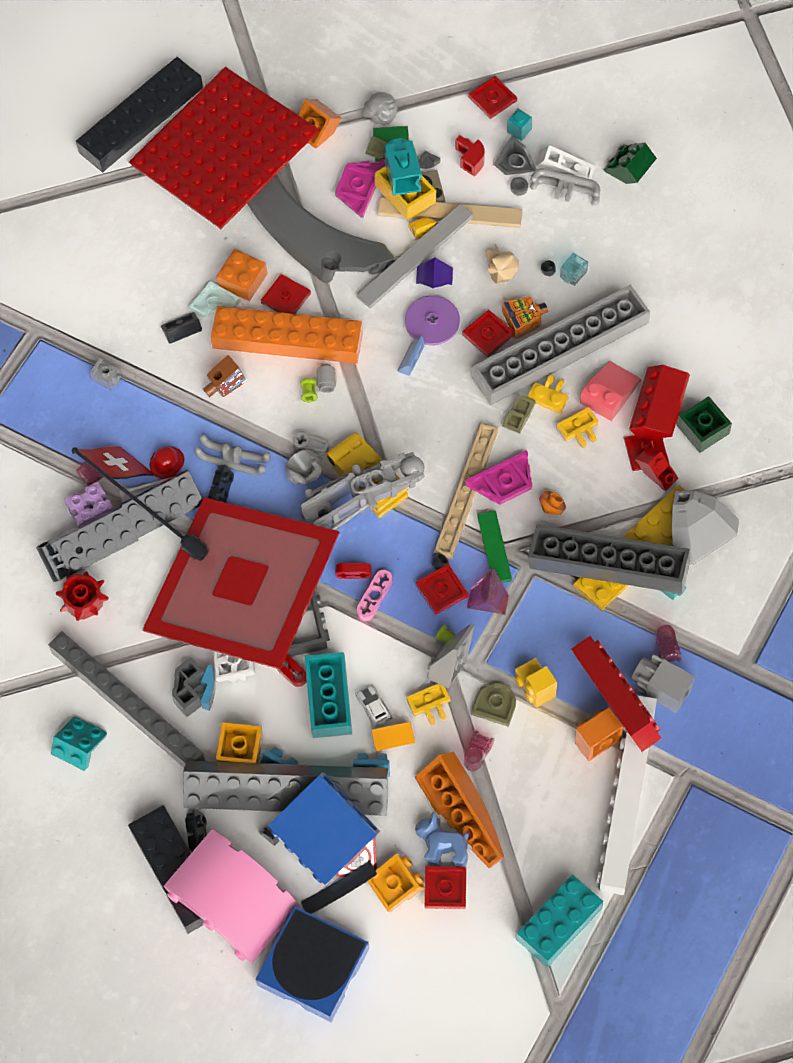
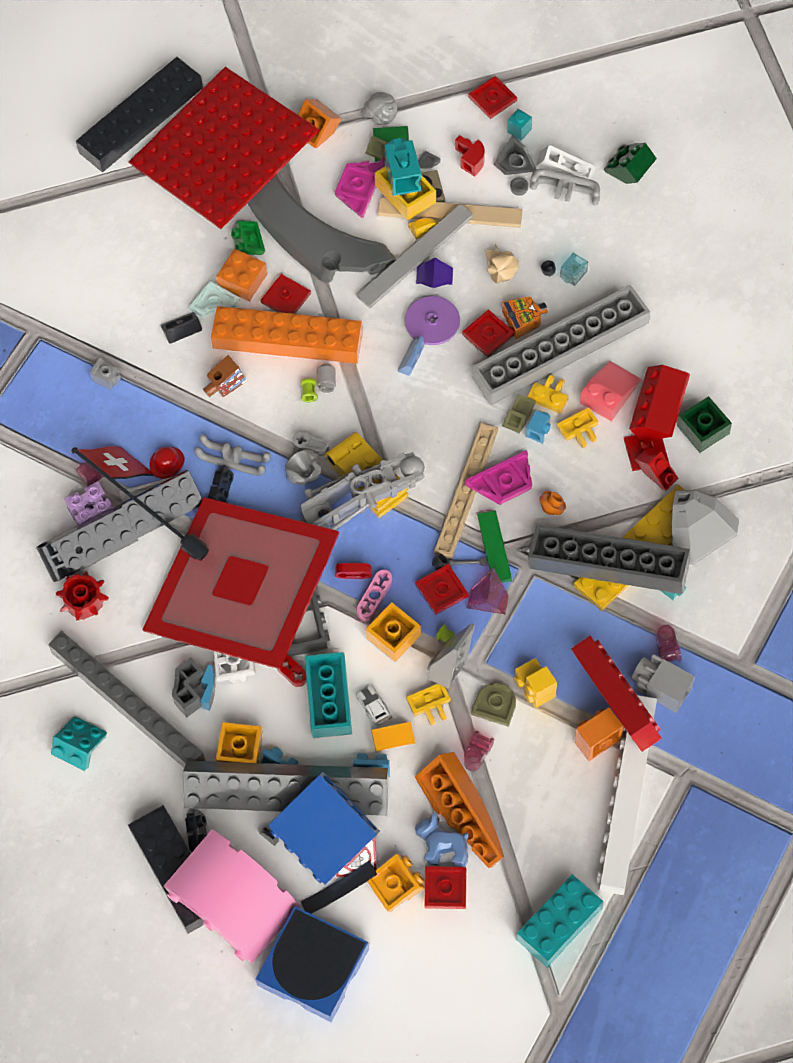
none -> green bracket [231,221,265,255]
none -> light orange brick [365,602,421,662]
none -> dark grey hinge [448,557,487,566]
none -> dark azure brick [526,410,551,444]

